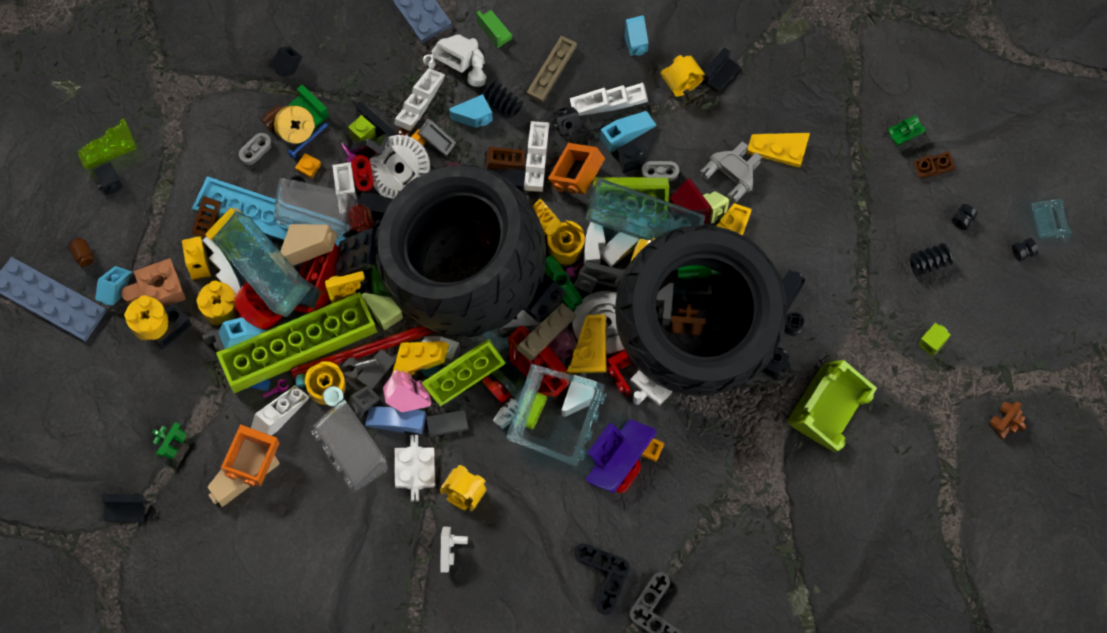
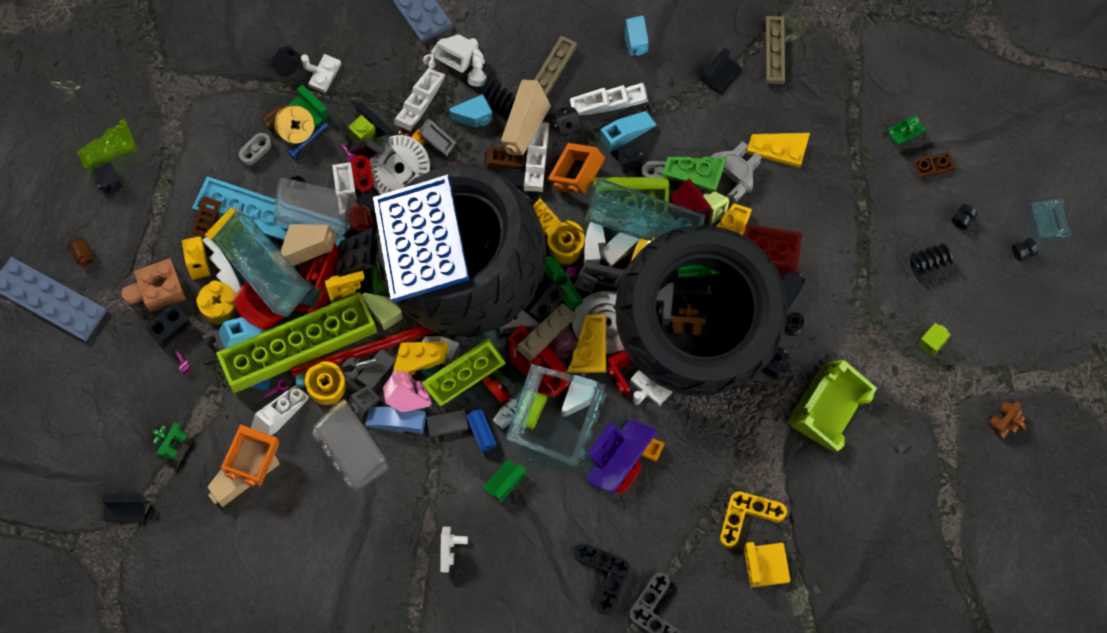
medium azure slope [95,266,132,306] -> none
yellow brick [124,295,168,341] -> none
light orange plate [295,153,321,179] -> none
light aqua tile [323,386,343,406] -> none
white plate [395,435,435,502] -> none
yellow brick [440,465,486,511] -> none
bright green panel [476,10,512,48] -> none
yellow brick [660,55,705,97] -> none
none -> magenta hand [174,349,192,375]
none -> white plate [301,54,341,93]
none -> plate [373,175,470,303]
none -> blue axle [466,409,497,452]
none -> green panel [483,460,526,503]
none -> tan slope [501,79,551,155]
none -> bright green wing [662,157,727,192]
none -> yellow beam [720,492,787,549]
none -> clear red brick [743,224,803,274]
none -> yellow bracket [744,542,790,588]
none -> dark tan plate [765,16,785,84]

